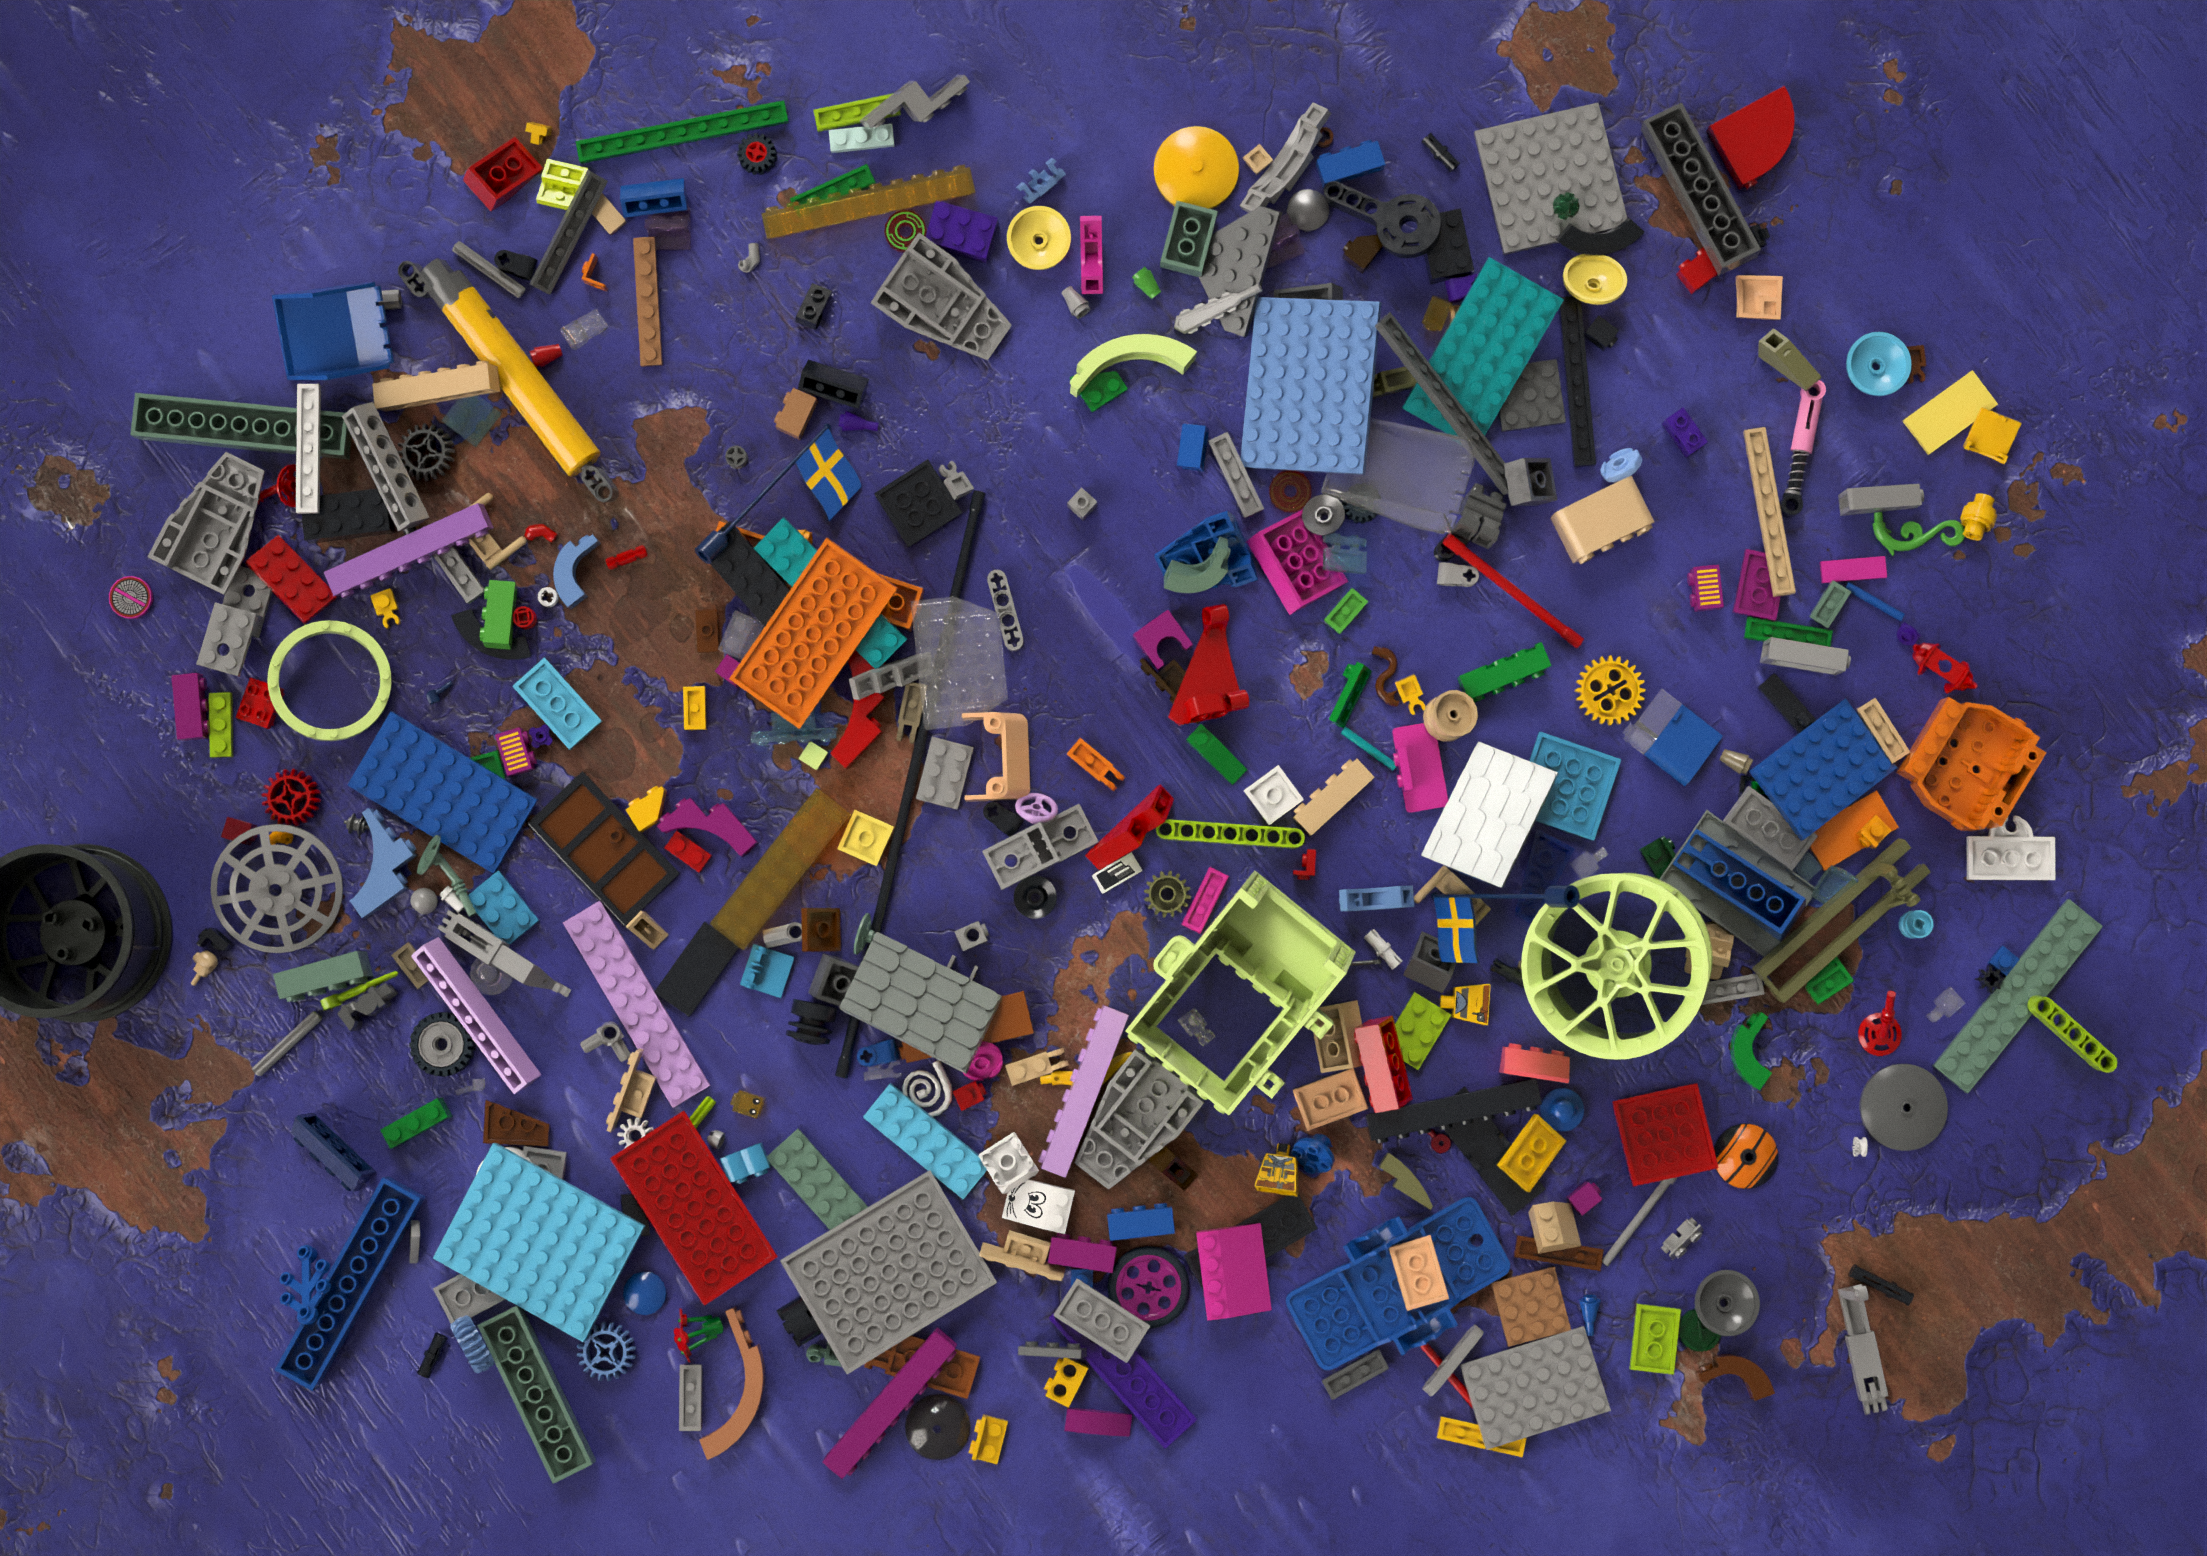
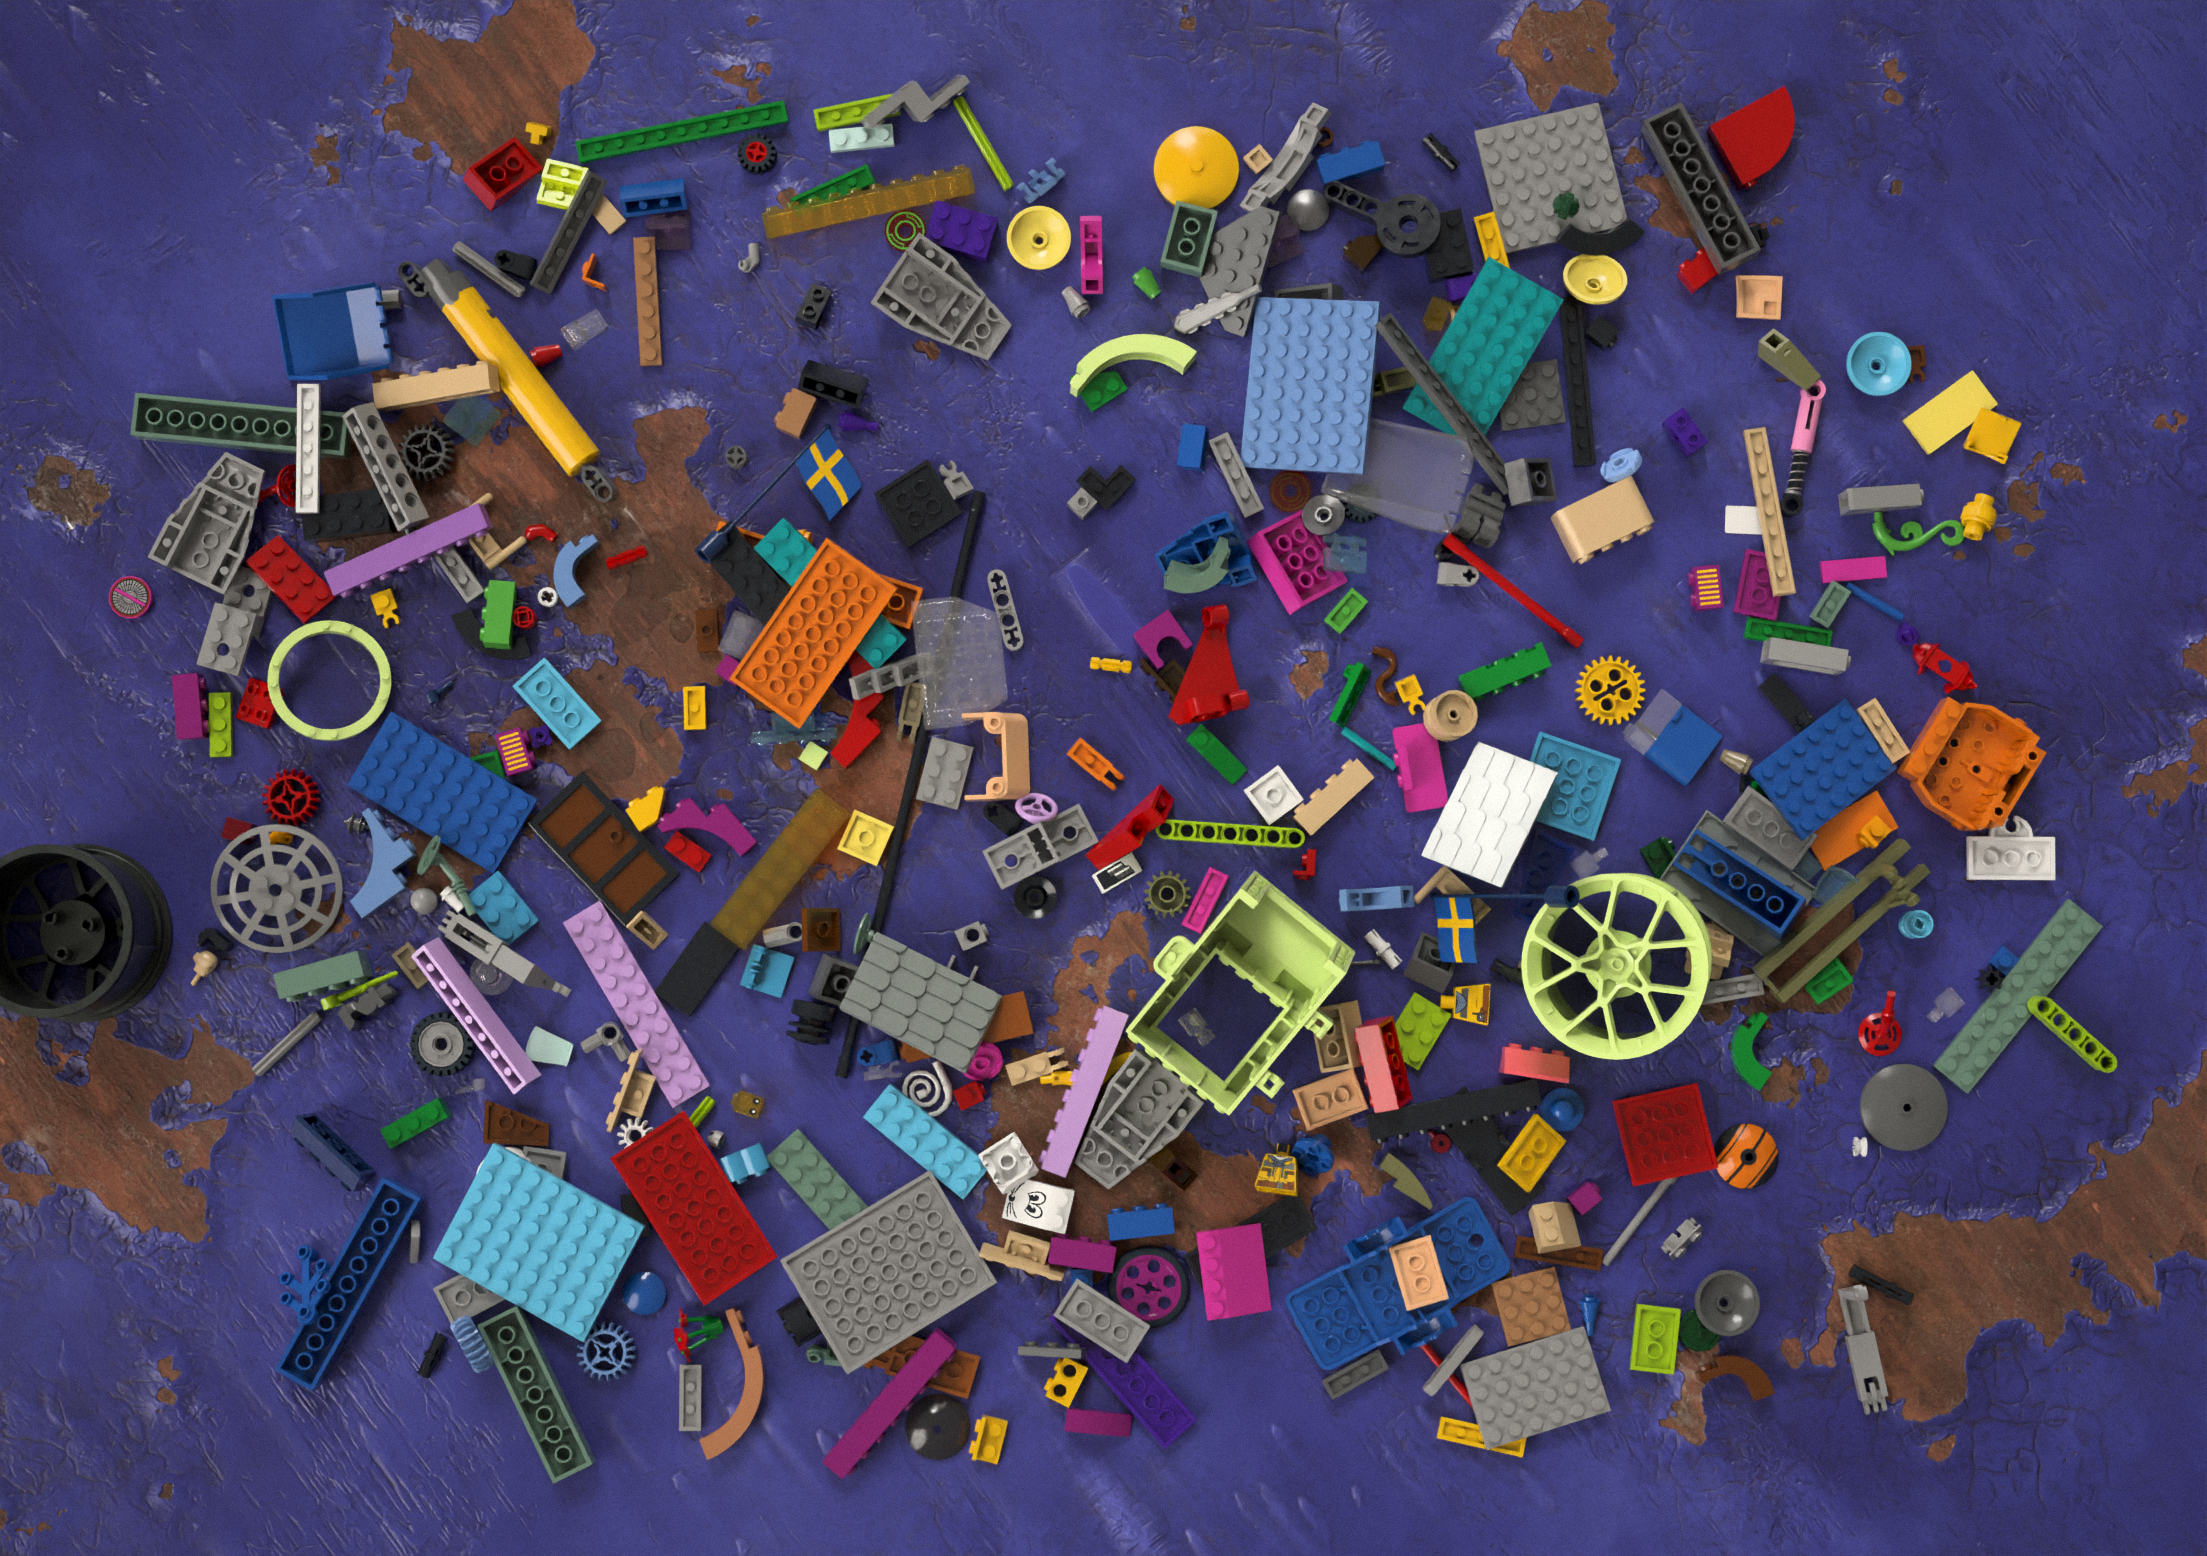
none -> light aqua piece [525,1026,573,1067]
none -> lime axle [953,96,1014,191]
none -> black plate [1076,465,1136,511]
none -> yellow axle [1090,657,1132,673]
none -> yellow plate [1474,211,1510,268]
none -> white sticker [1725,506,1762,535]

